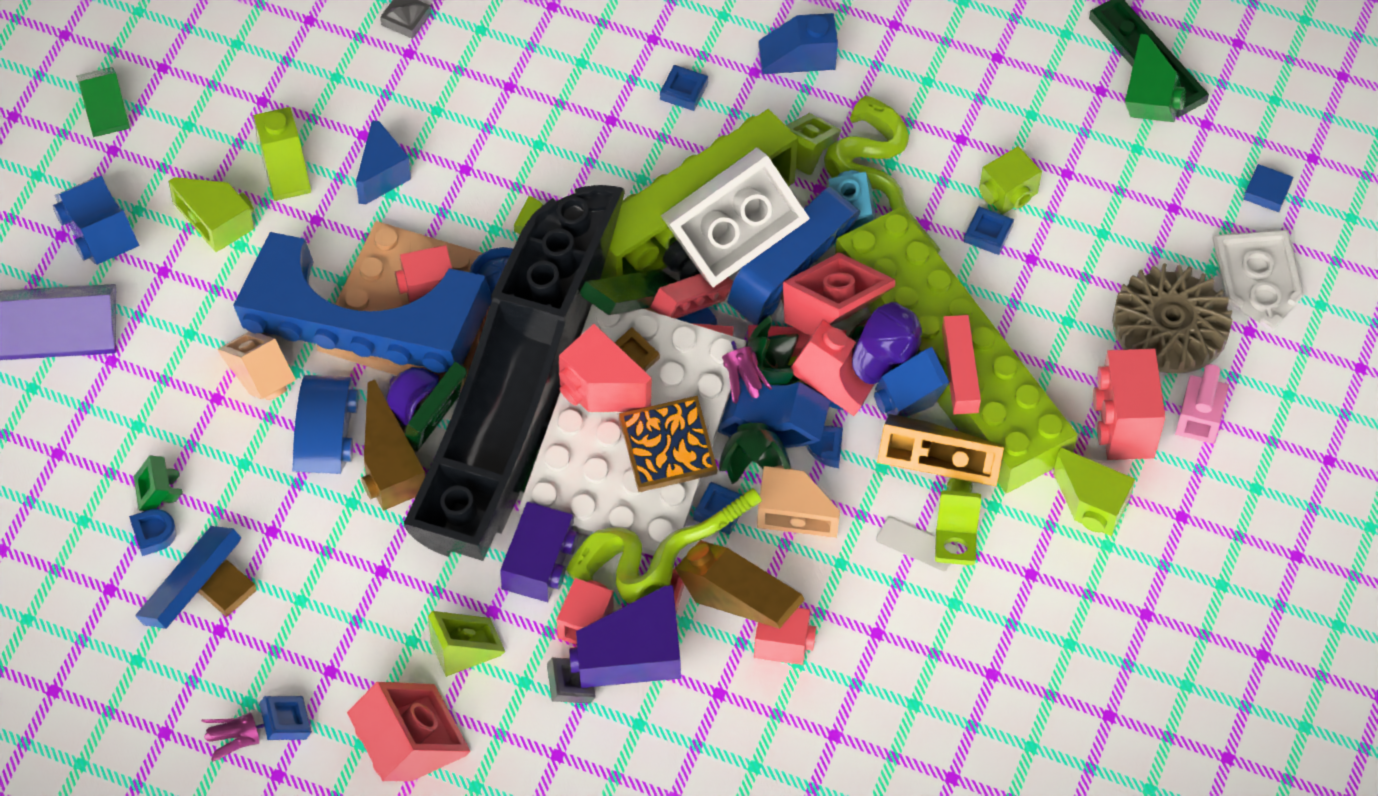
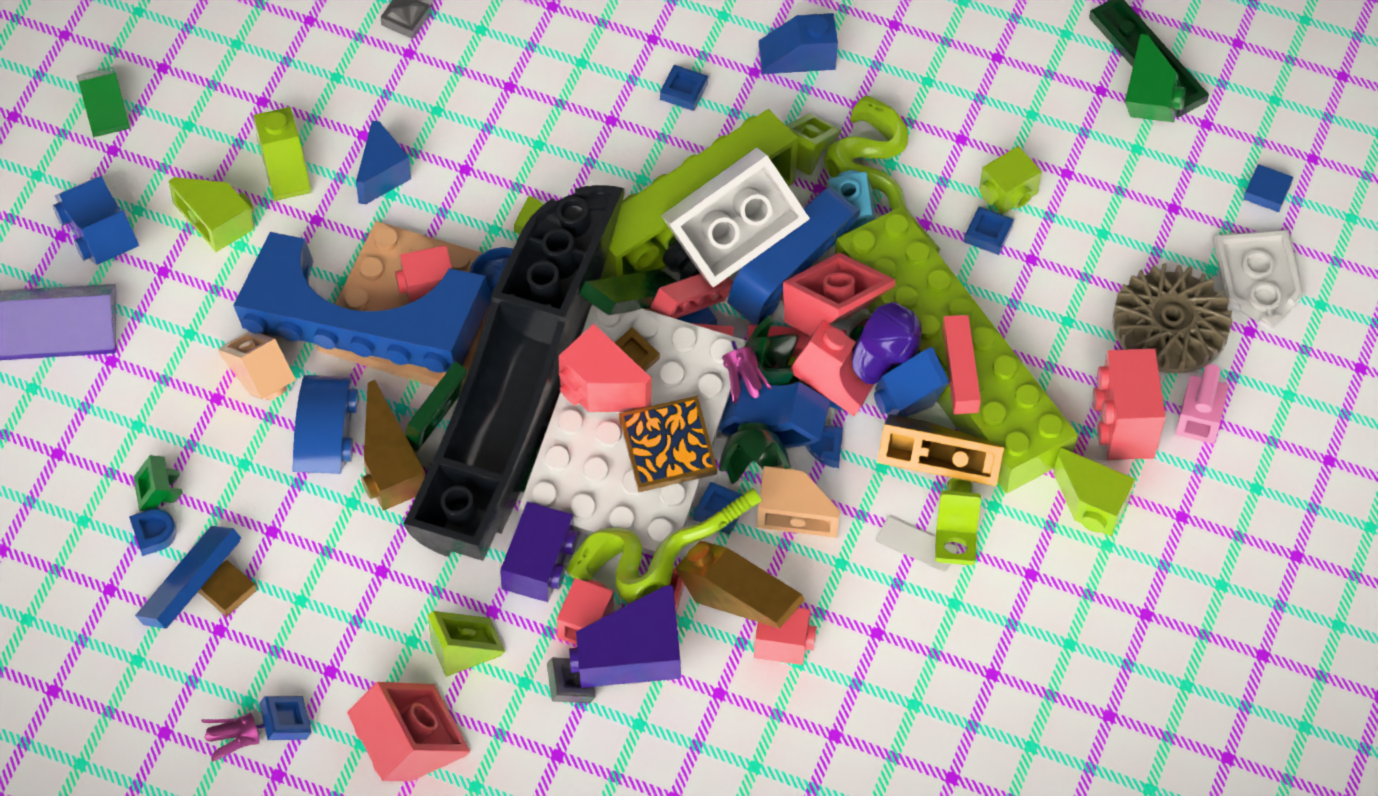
dark purple piece [387,367,440,426] -> none

